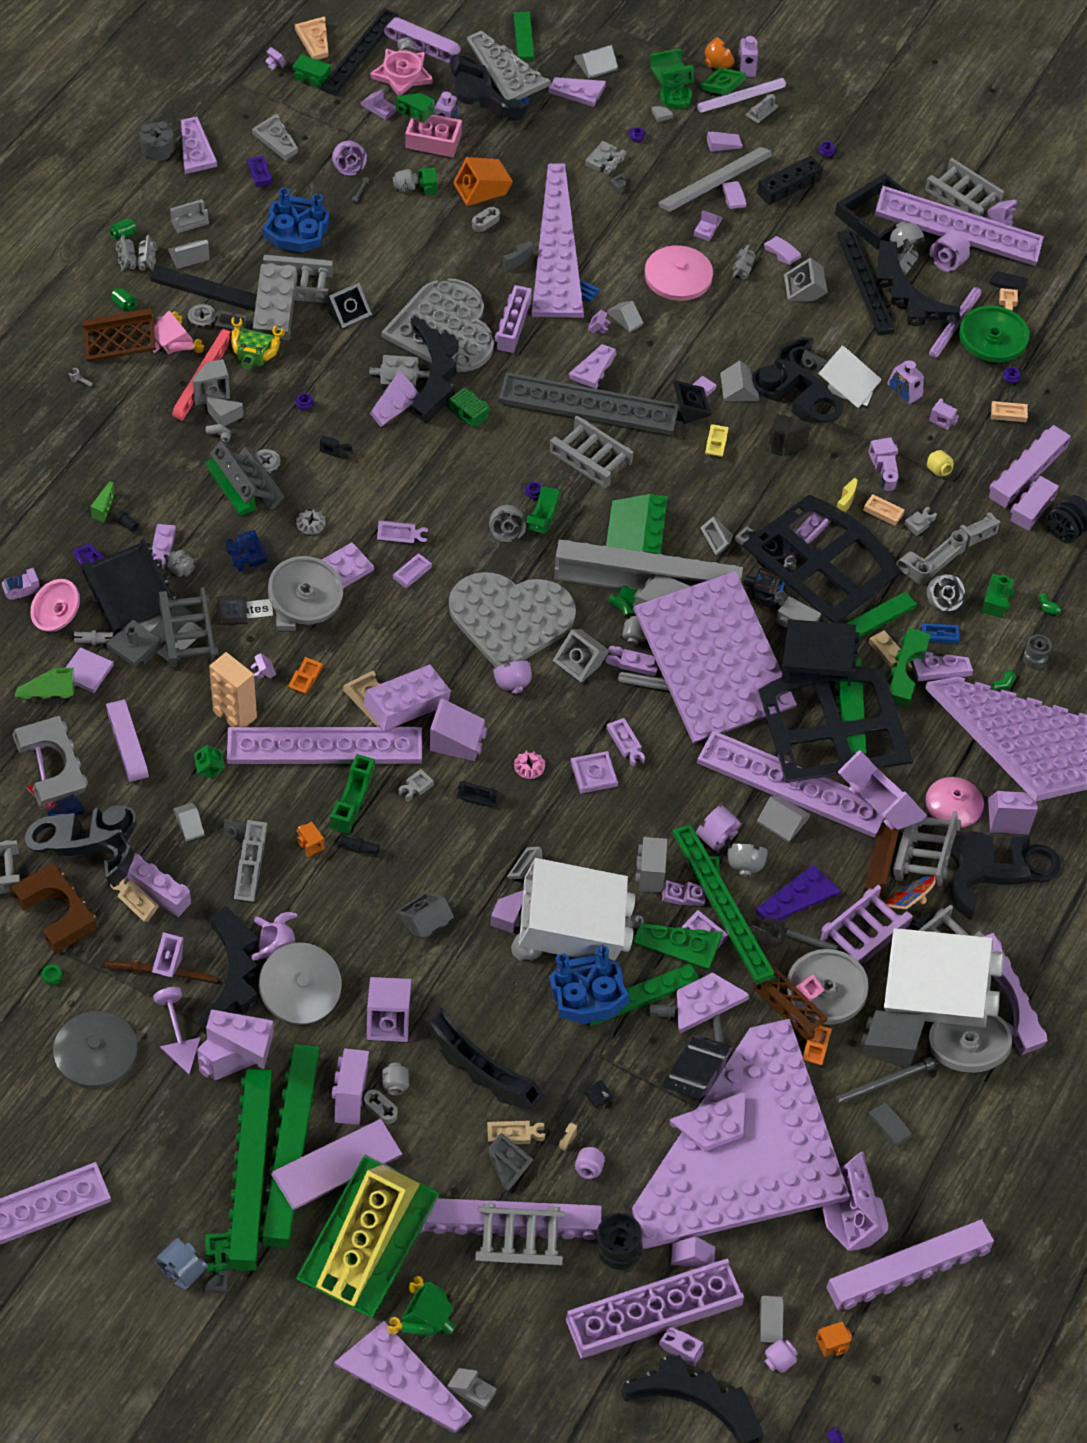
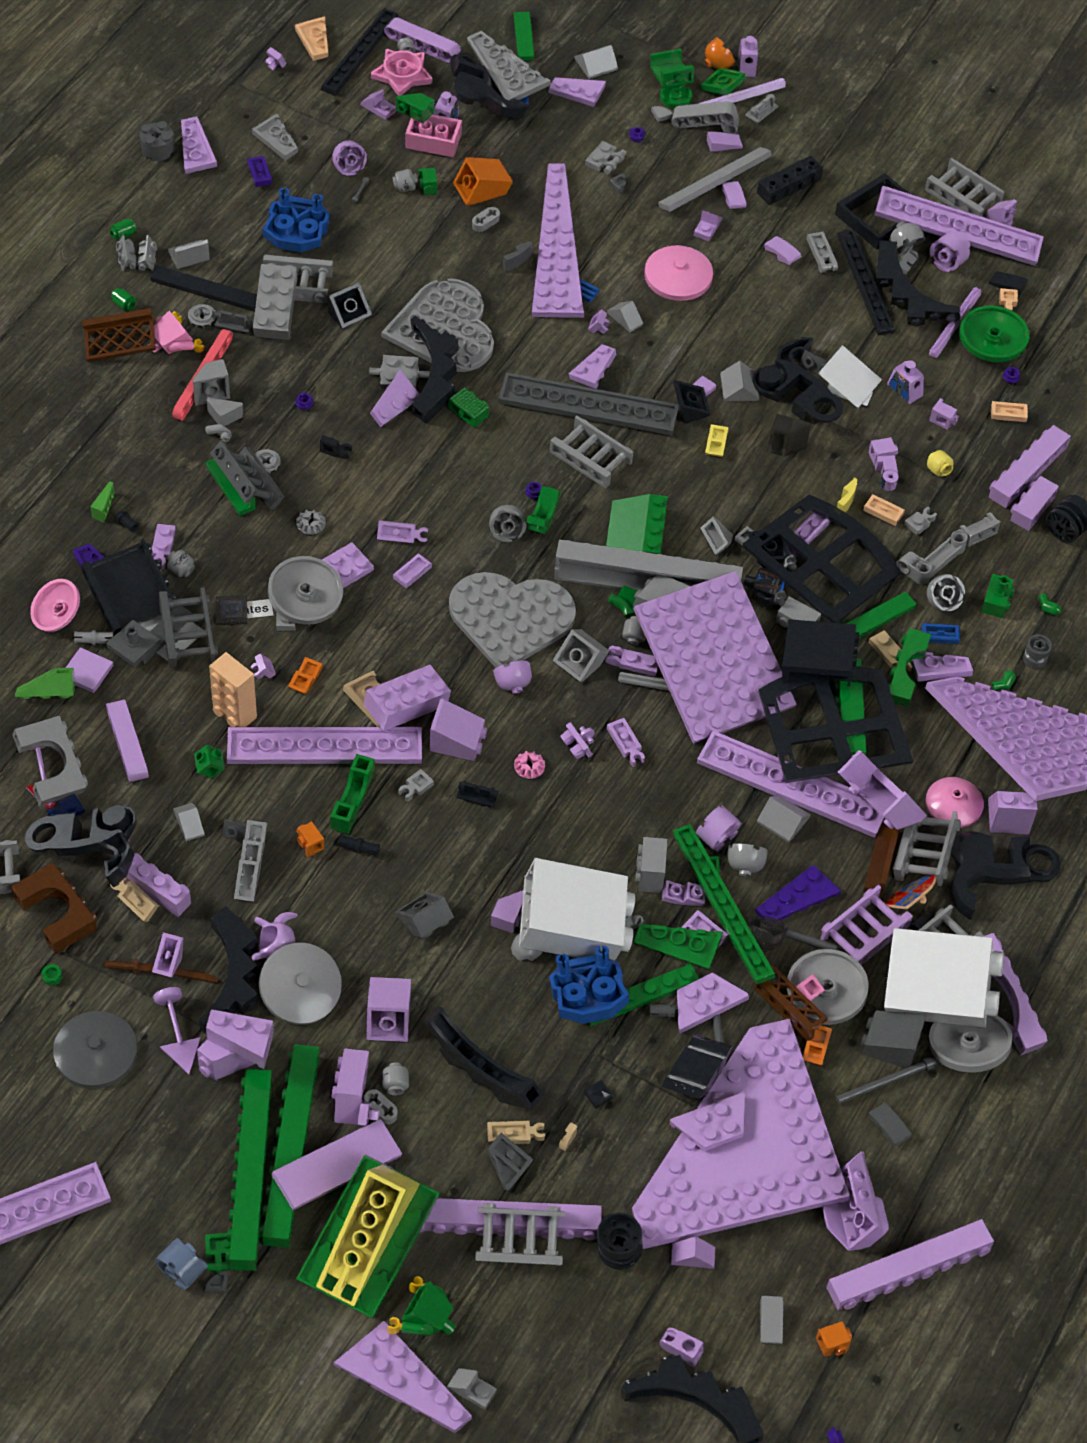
lavender leg [2,568,40,599] -> none
light grey hand [69,368,93,387] -> none
light grey hinge [170,199,209,233] -> none
clear blue plate [225,530,268,571] -> none
torso [231,317,285,369] -> none
green brick [292,54,331,89] -> none
lavender brick [495,285,531,353] -> none
light grey slope [507,847,542,879] -> none
lavender tile [566,1258,744,1359] -> none
lavender tile [571,751,618,794] -> none
lavender head [575,1147,605,1179] -> none
light grey hinge [732,245,755,279] -> none
lavender head [765,1340,798,1373] -> none
light grey slope [784,257,827,301] -> none
dark purple plate [819,141,835,157] -> none
none -> lavender tile [358,1101,380,1126]
none -> lavender hips [560,722,595,759]
none -> light grey beam [672,101,739,134]
none -> light grey plate [807,232,838,273]

